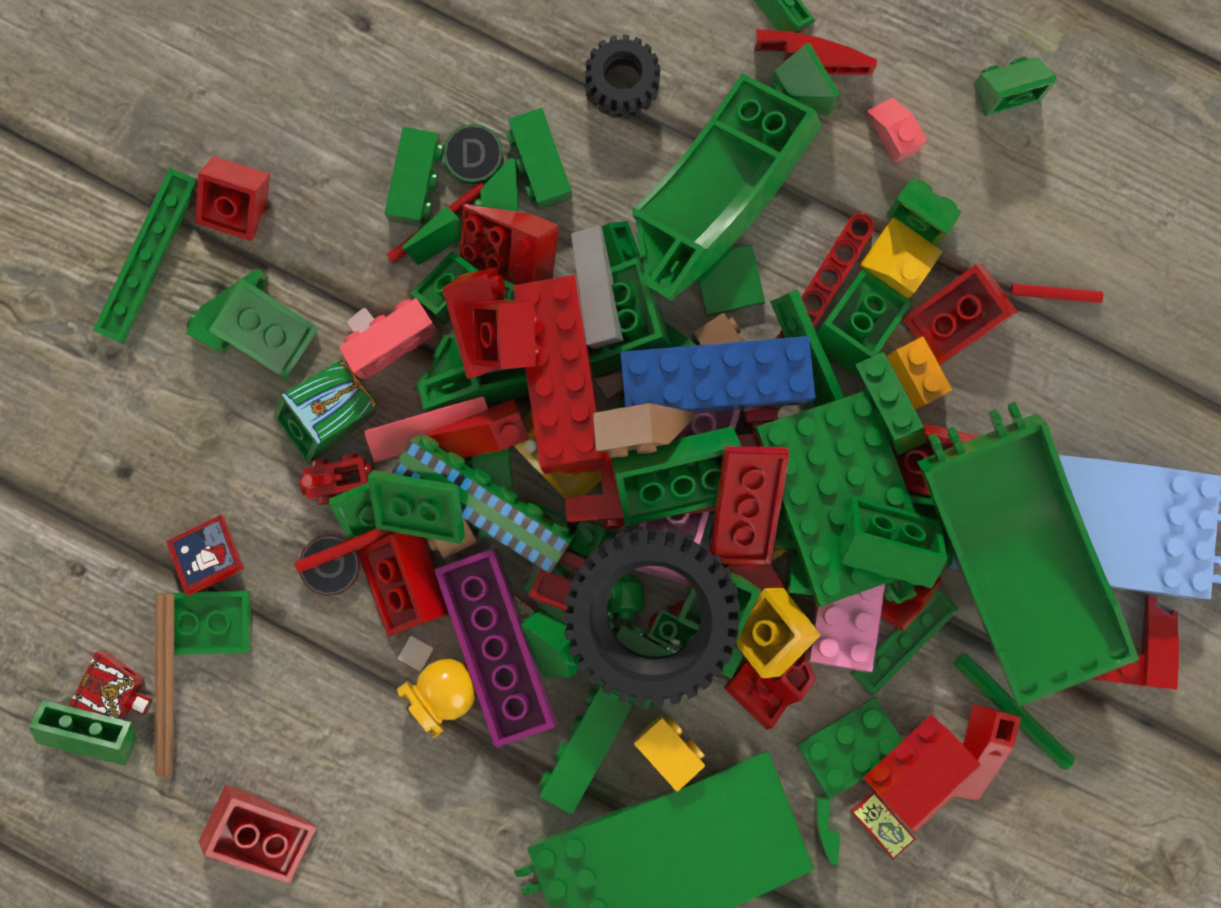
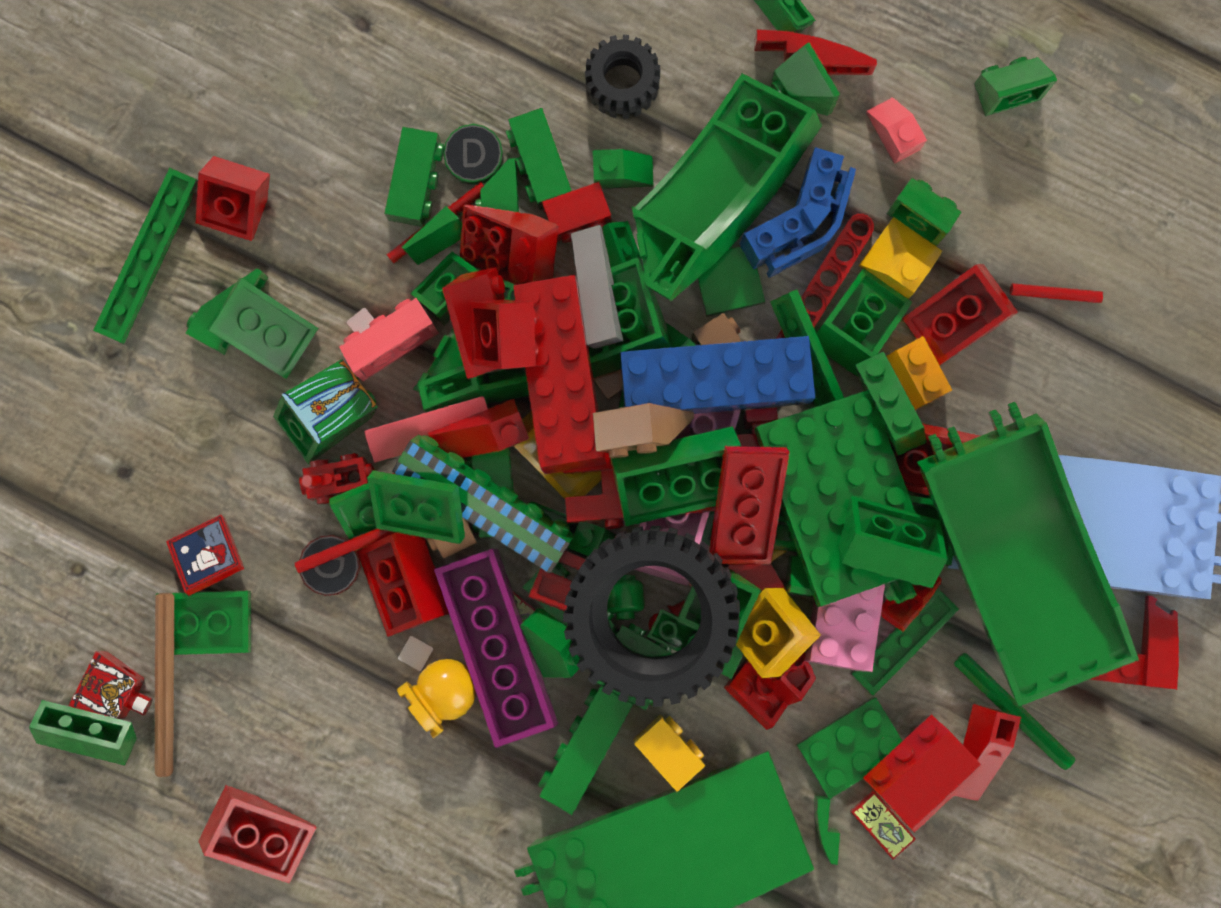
none -> red brick [542,182,611,243]
none -> green slope [593,149,654,189]
none -> blue brick [739,147,856,278]

